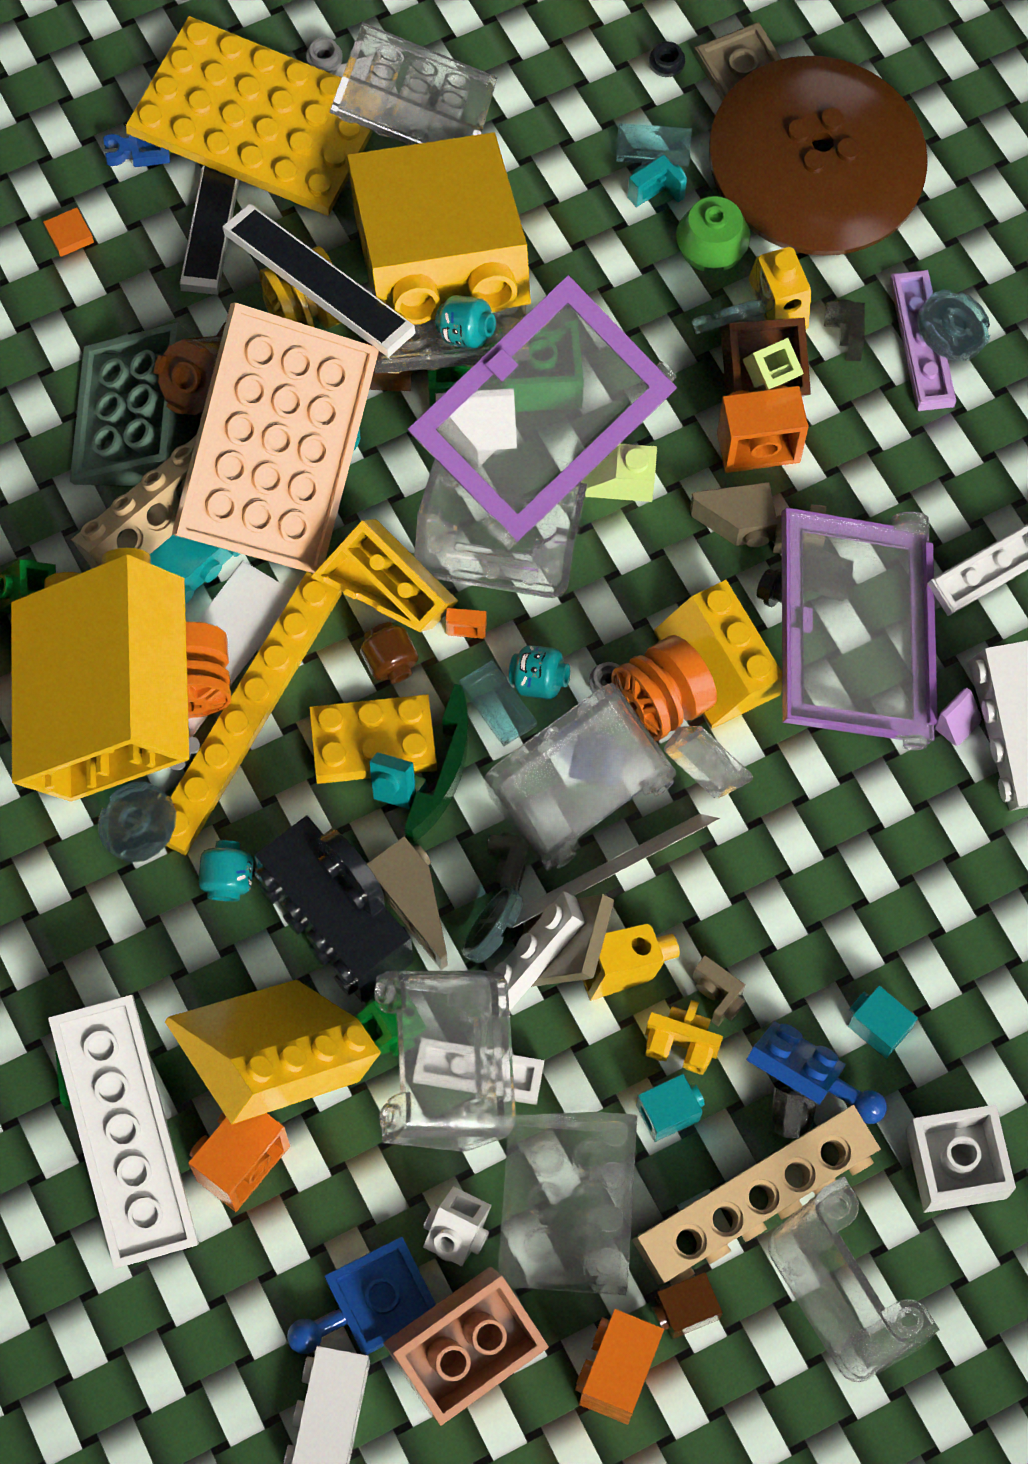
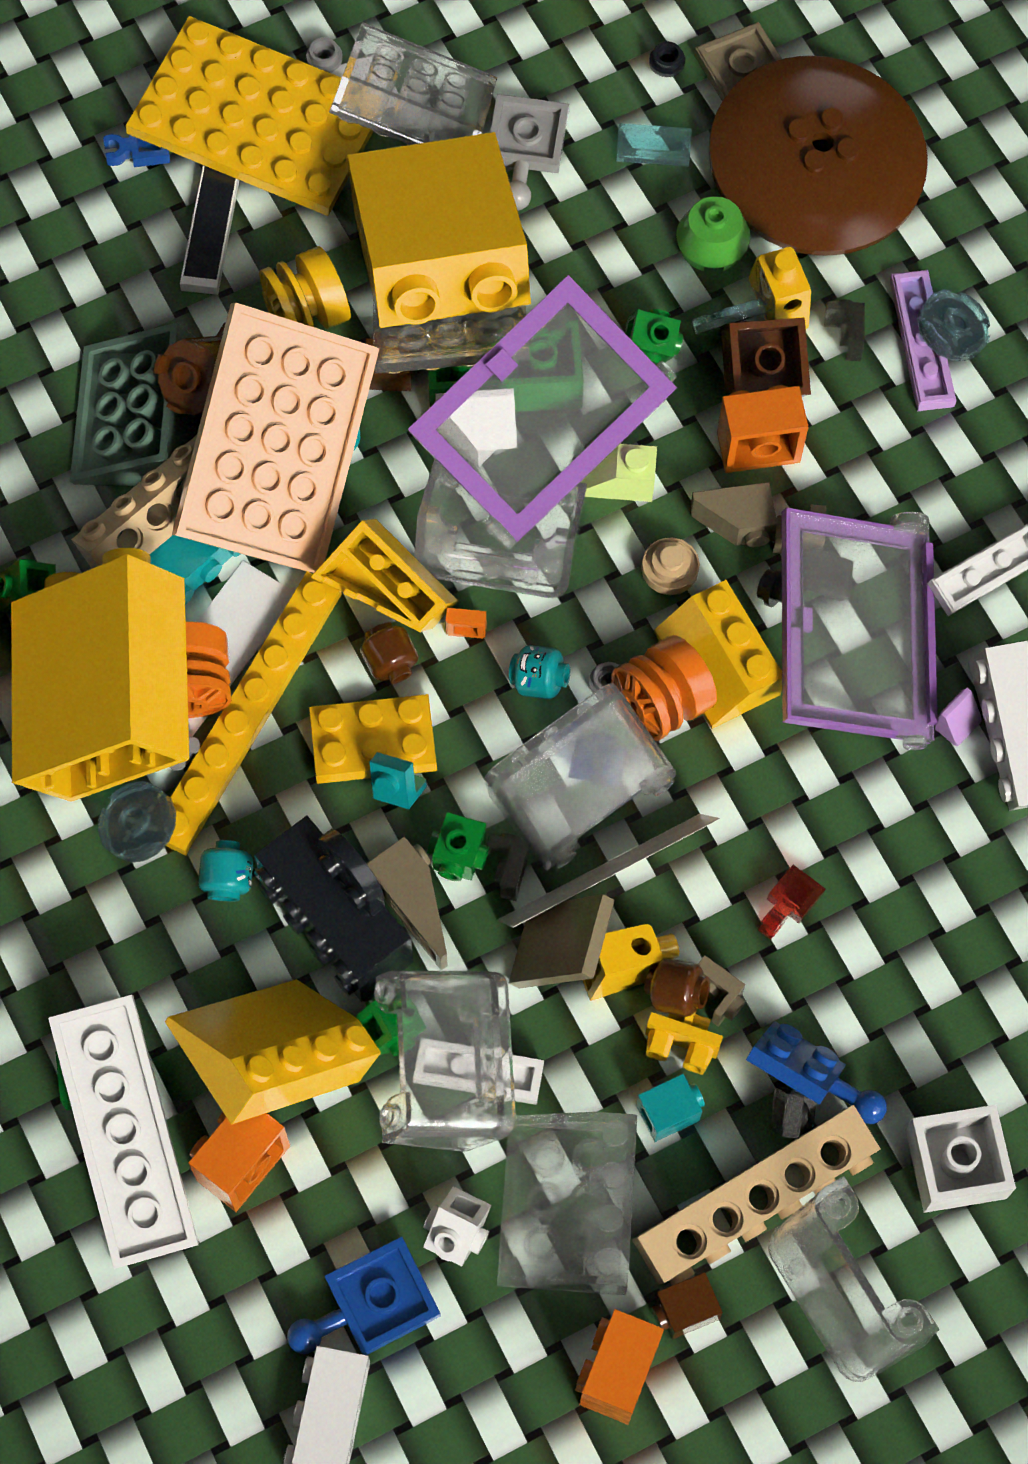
orange tile [43,207,94,257] -> none
black tile [223,203,415,358] -> none
nougat brick [383,1267,549,1426] -> none
dark green slope [405,684,468,844] -> none
teal head [435,295,496,349] -> none
clear light blue tile [459,660,537,747] -> none
tile [462,886,523,963] -> none
white plate [489,891,585,1010] -> none
teal bracket [627,155,687,208] -> none
clear slope [664,726,753,798] -> none
yellowish green brick [743,338,804,390] -> none
teal brick [848,986,918,1059] -> none
none -> green brick [427,812,489,881]
none -> light grey plate [490,94,569,211]
none -> green brick [625,309,683,367]
none -> tan plate [641,537,700,595]
none -> reddish brown head [644,958,710,1017]
none -> clear red plate [758,864,826,940]

